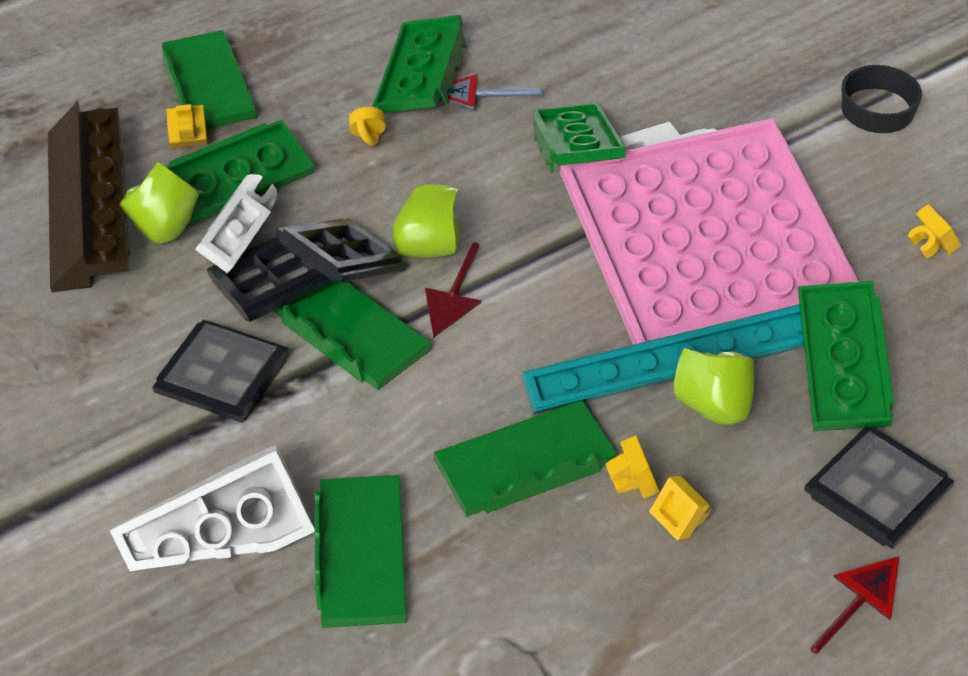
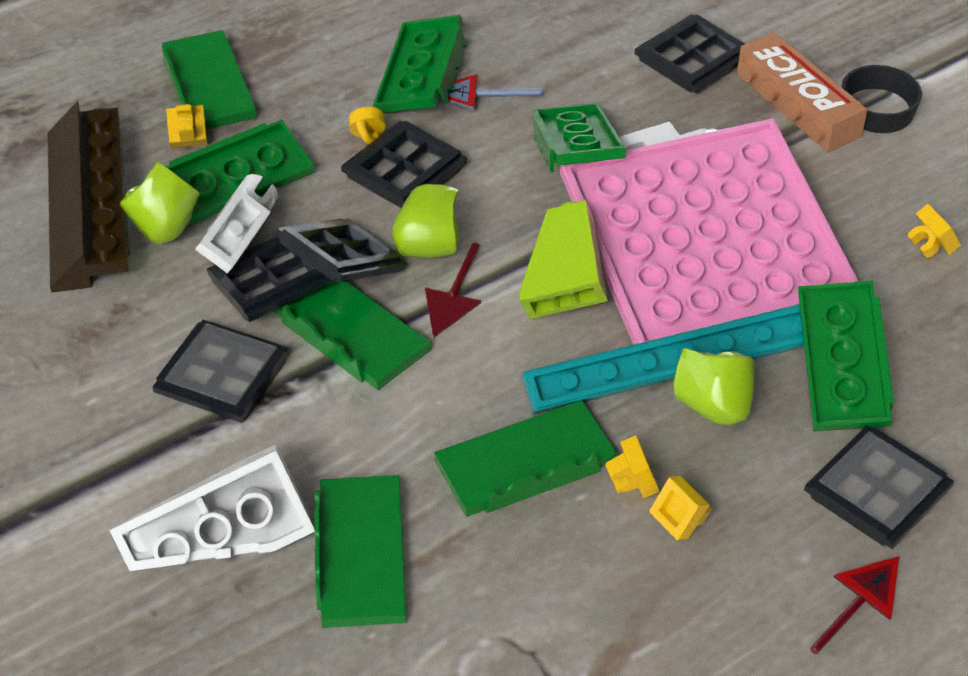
none -> black piece [341,120,467,208]
none -> lime slope [519,200,608,320]
none -> black piece [634,14,746,93]
none -> nougat brick [737,32,867,153]

